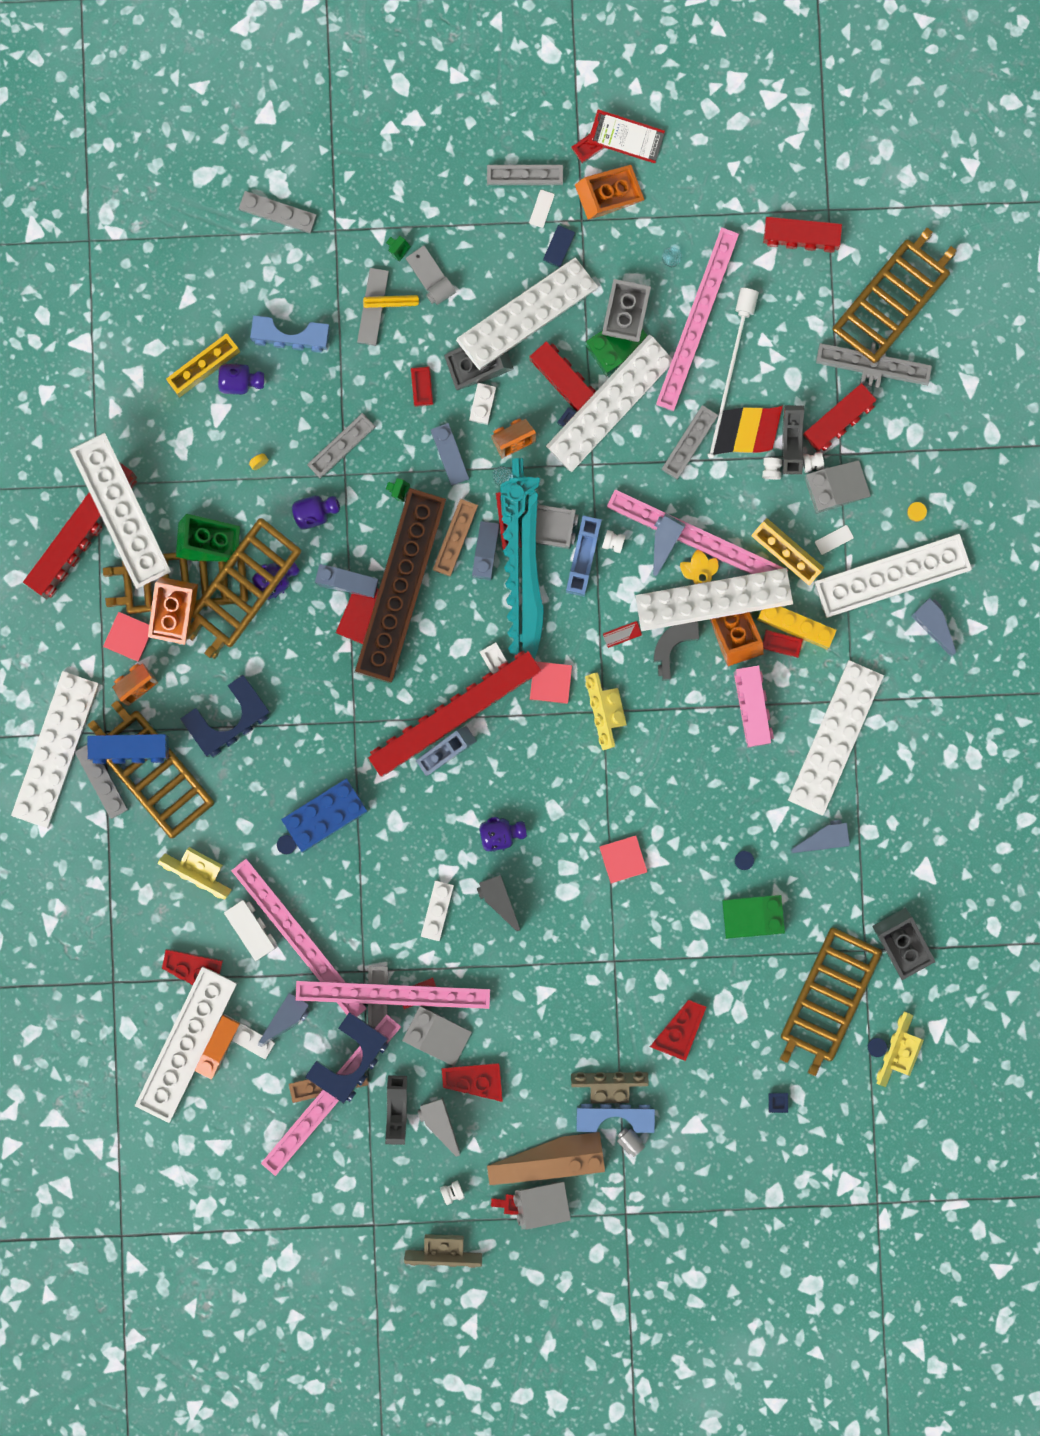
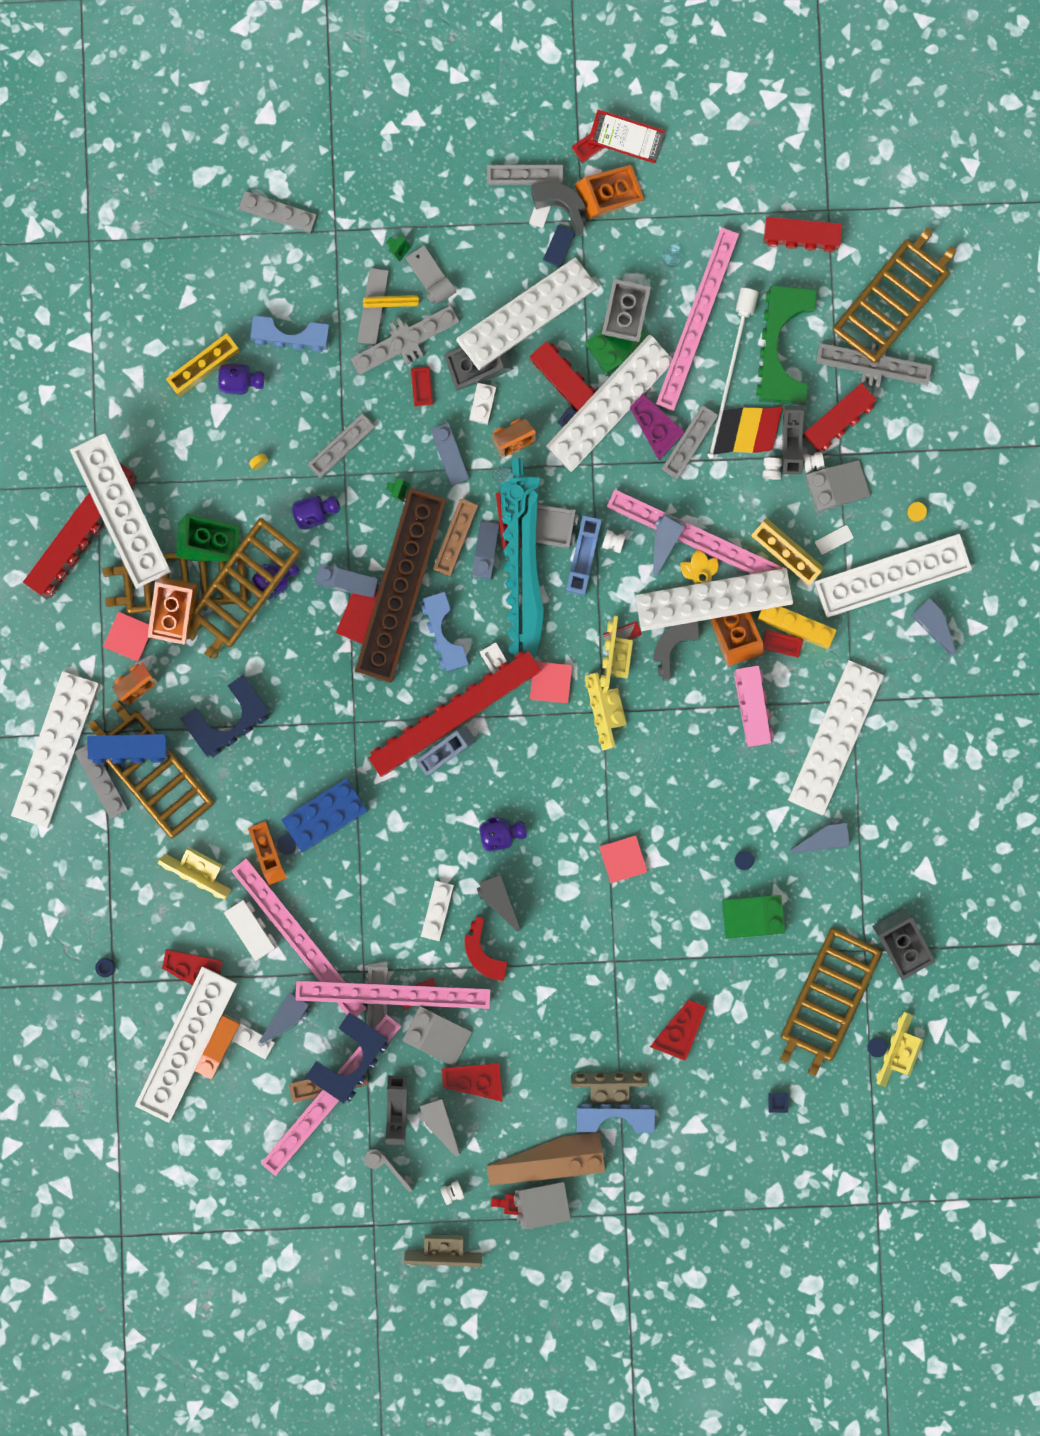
light grey brick [617,1128,645,1157] -> none
none -> dark blue tile [95,958,115,977]
none -> orange slope [248,821,287,885]
none -> light grey hinge [350,305,459,376]
none -> light grey door [364,1148,414,1193]
none -> medium blue arch [421,592,469,673]
none -> red arch [464,917,507,981]
none -> dark grey arch [530,182,586,236]
none -> light yellow bracket [600,616,633,693]
none -> magenta wing [630,394,685,460]
none -> green arch [756,286,817,406]

